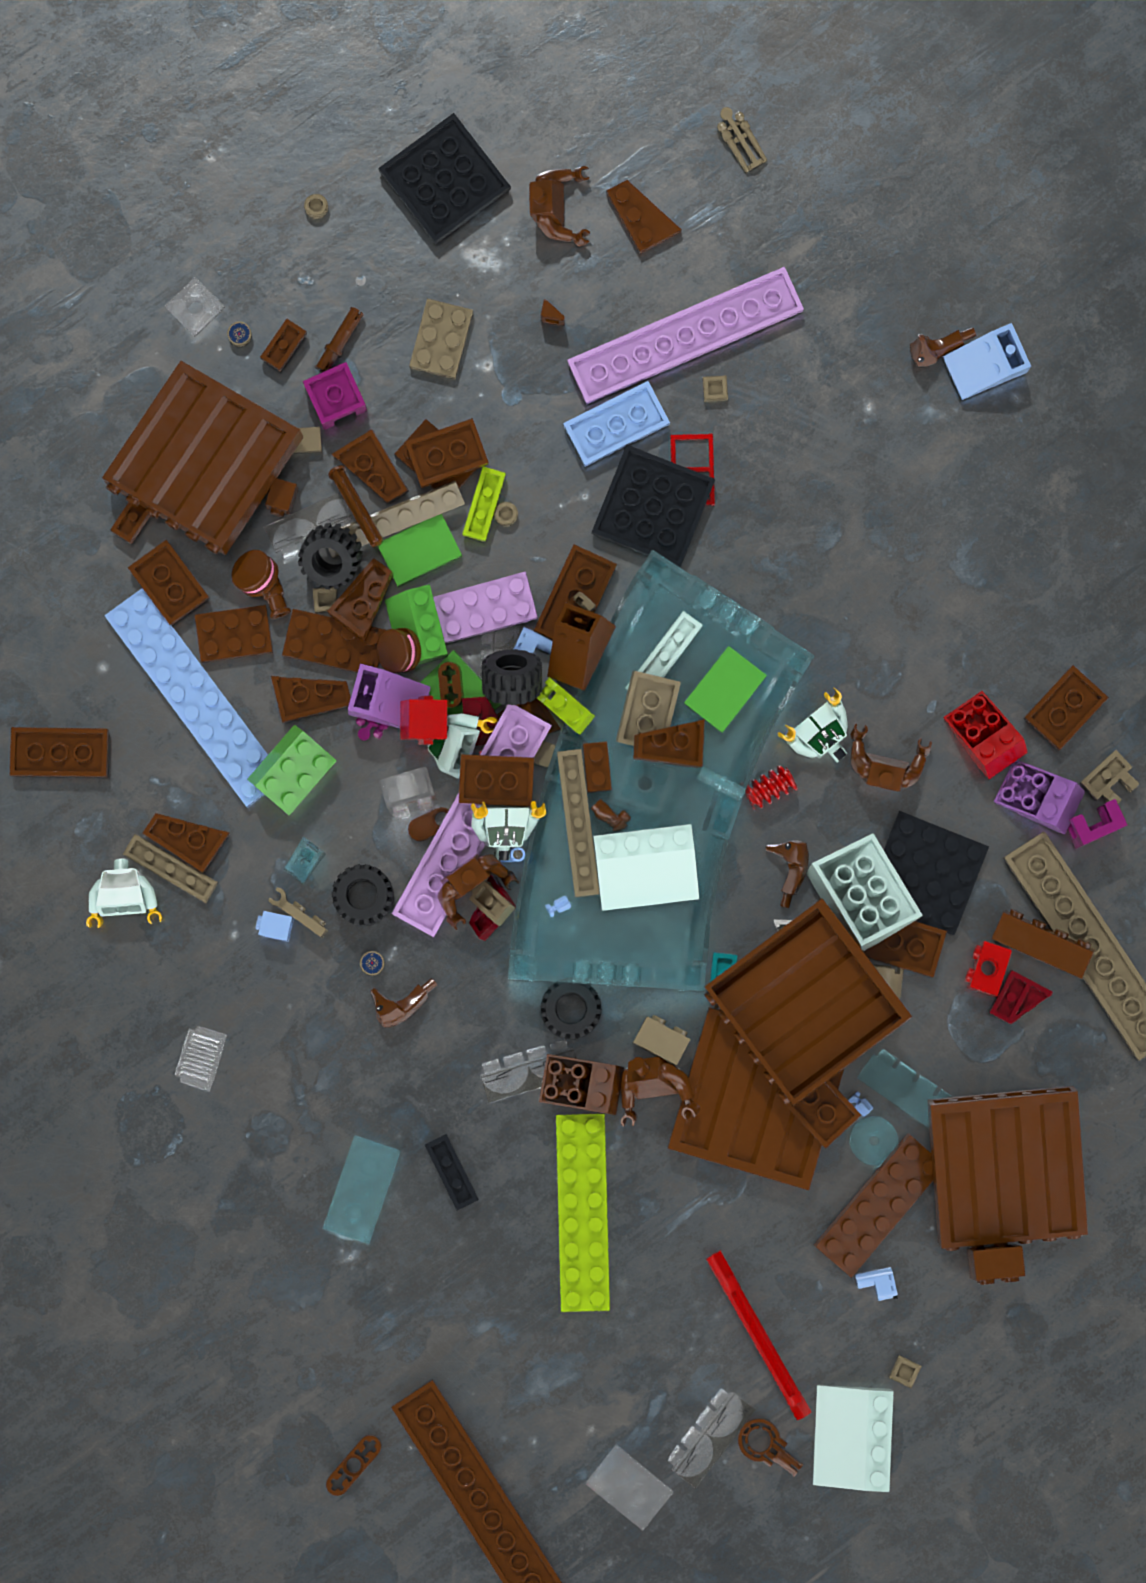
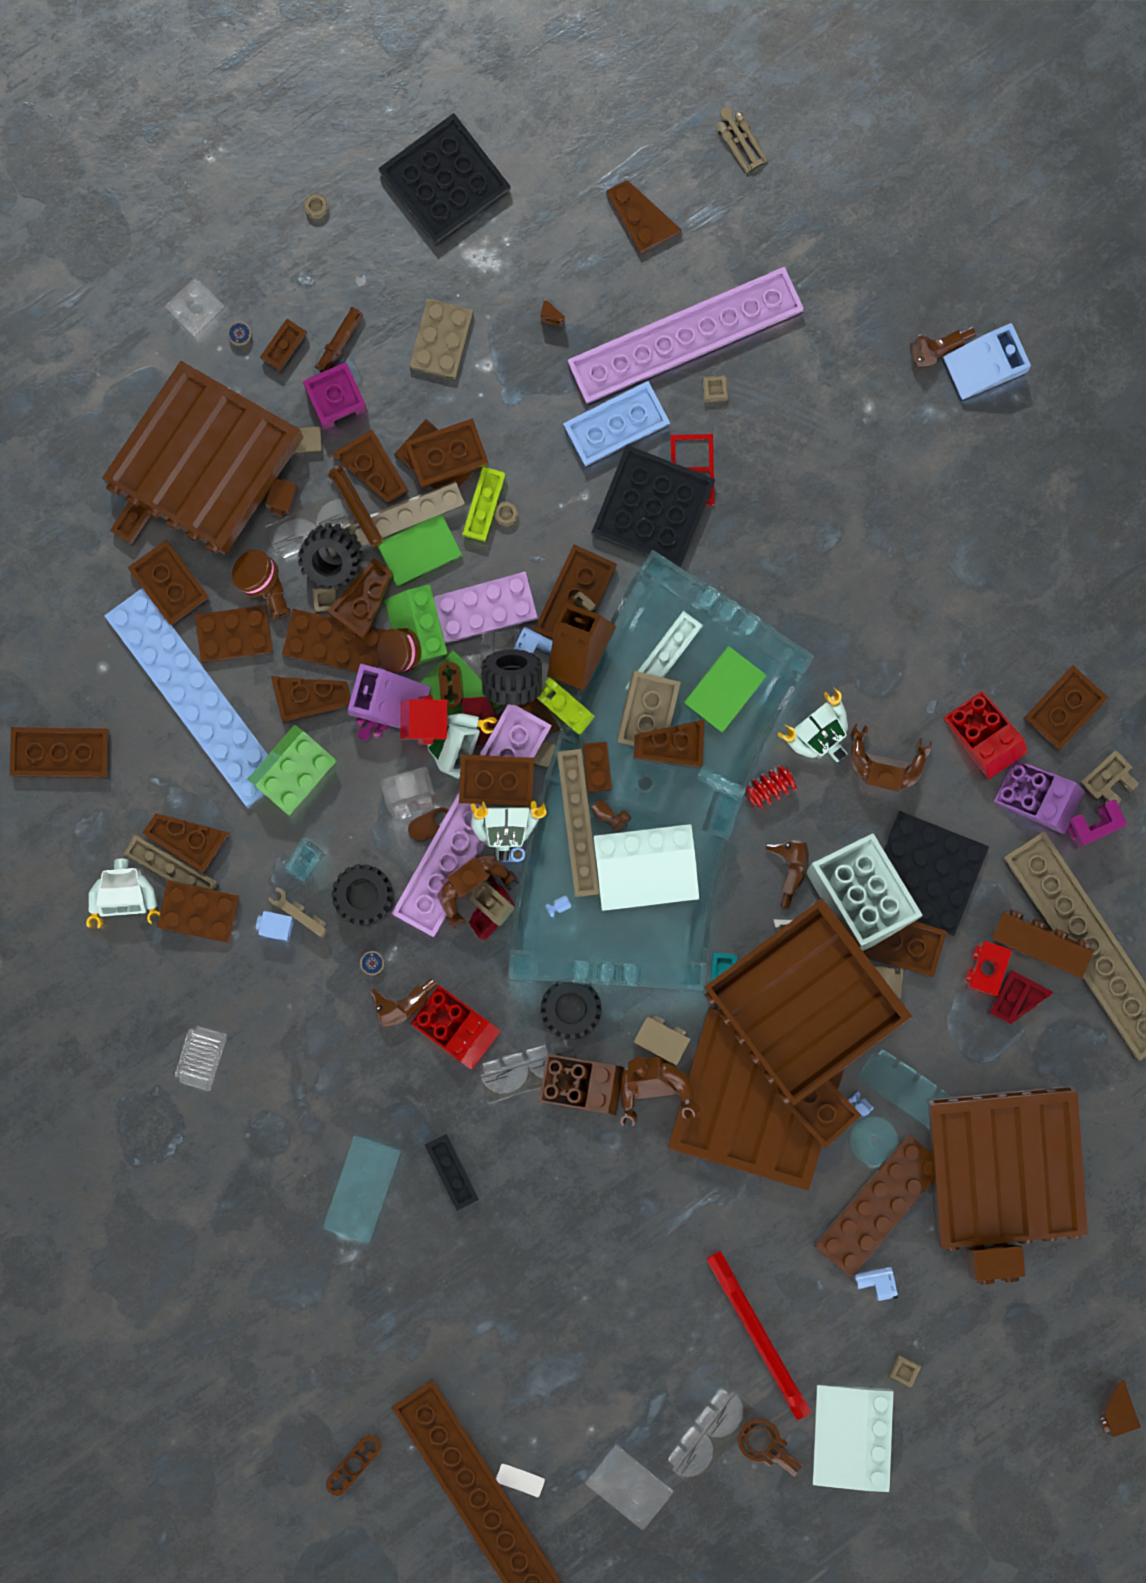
reddish brown torso [529,166,590,247] -> none
lime plate [556,1114,610,1312] -> none
none -> reddish brown plate [157,880,239,943]
none -> red slope [410,985,501,1070]
none -> white sticker [496,1464,545,1497]
none -> reddish brown slope [1099,1378,1141,1437]

